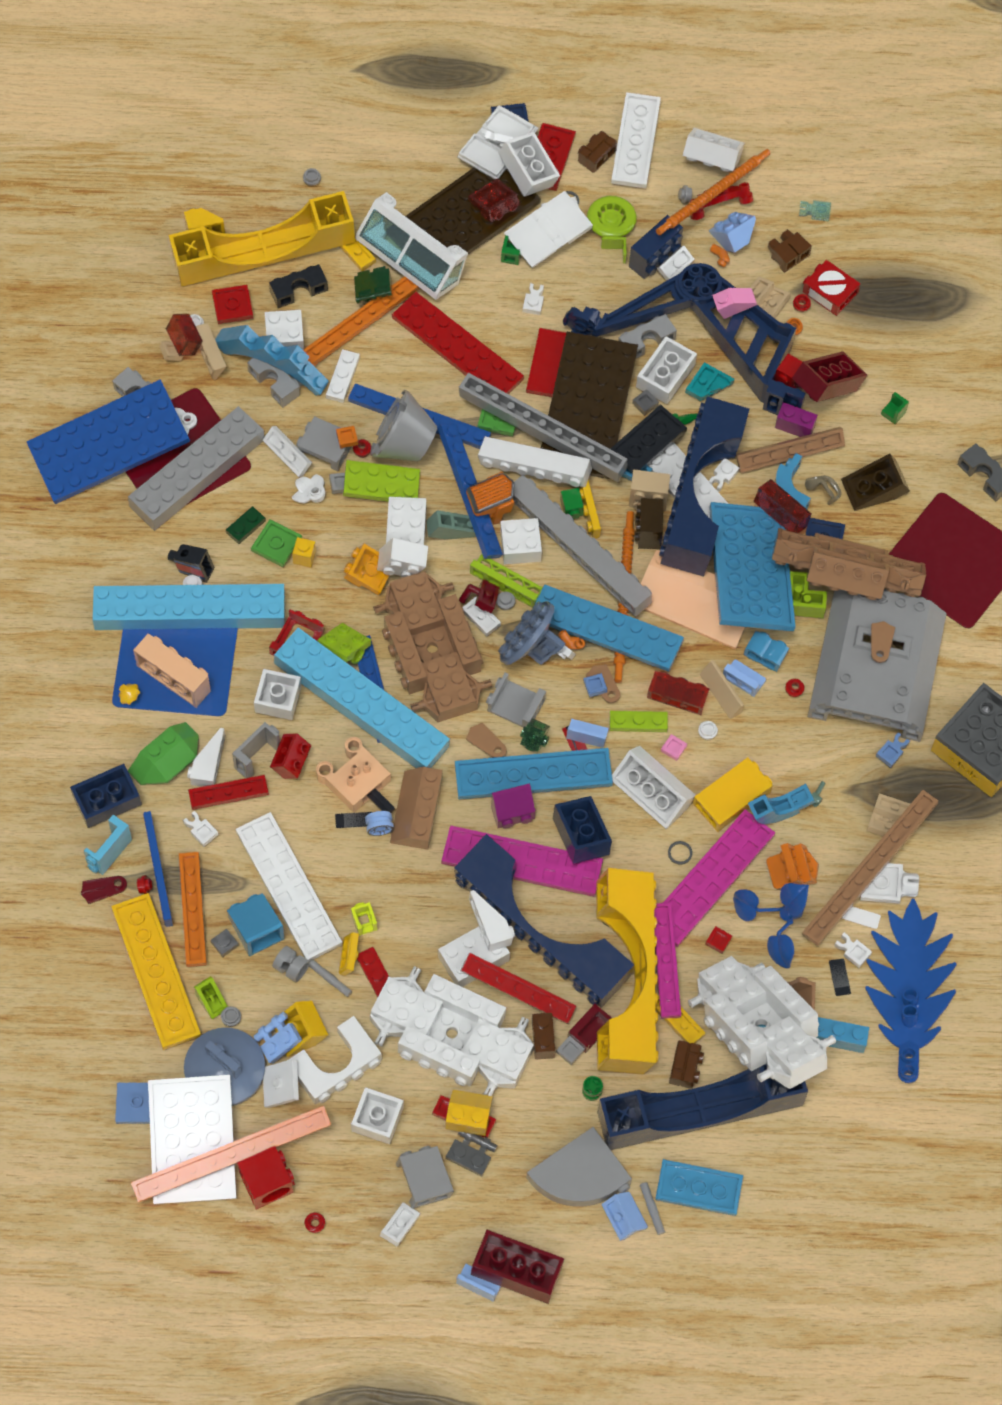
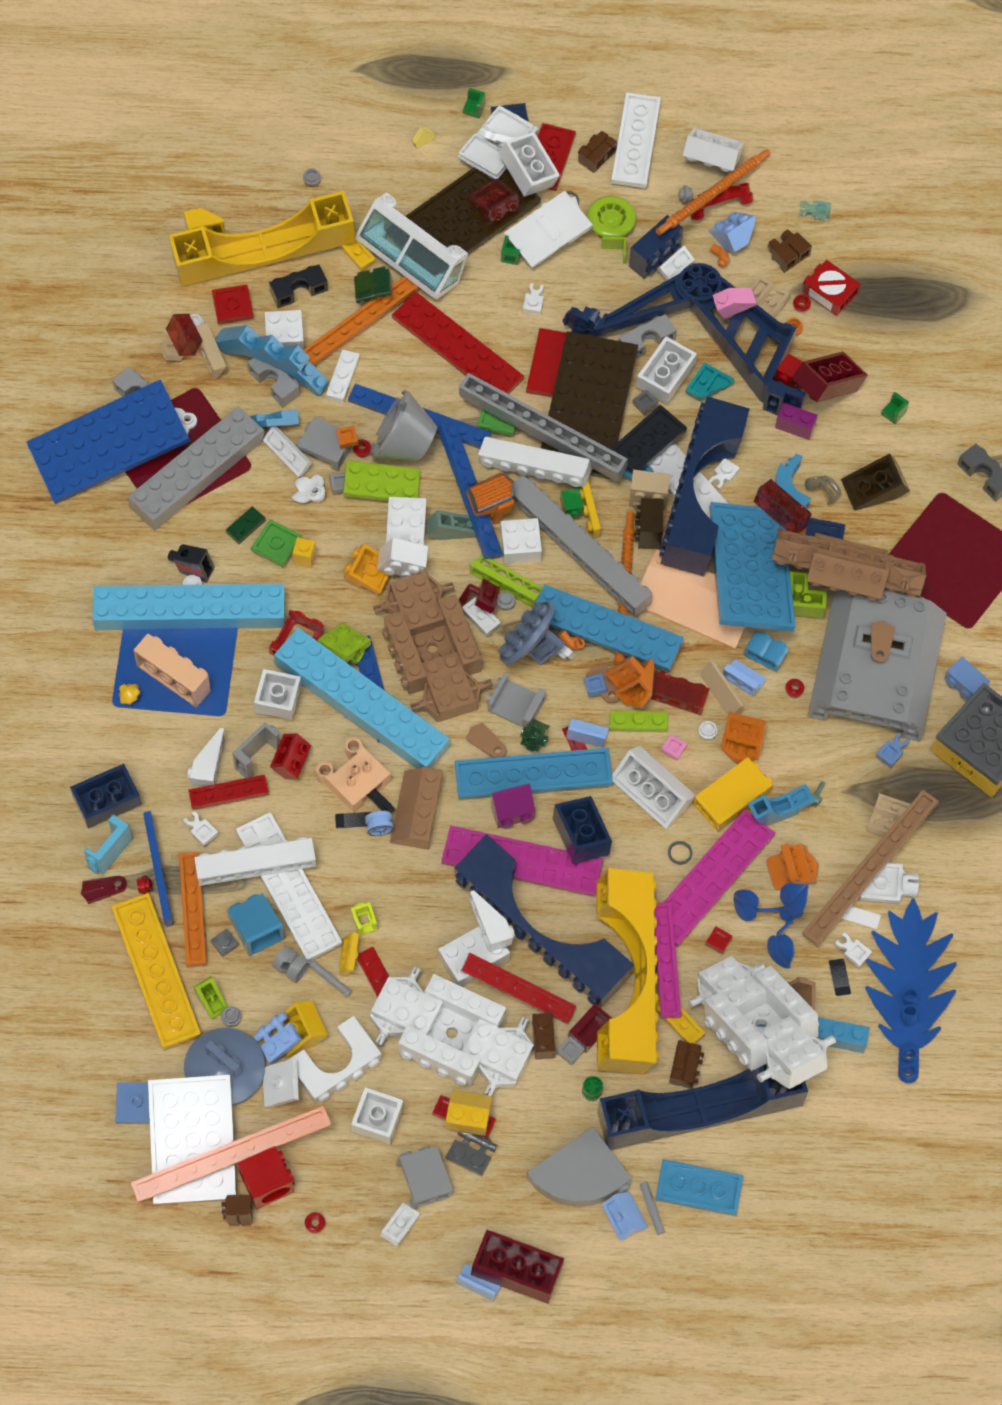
bright green wedge [128,722,199,785] -> none
green bar [672,413,697,425] -> none
medium nougat plate [736,427,845,473] -> none
none -> white brick [194,837,316,886]
none -> reddish brown brick [221,1195,253,1226]
none -> dark azure slope [250,410,299,427]
none -> light yellow tile [412,127,435,148]
none -> green panel [463,88,485,119]
none -> orange piece [605,656,655,708]
none -> orange piece [721,711,767,764]
none -> medium blue brick [944,657,991,700]

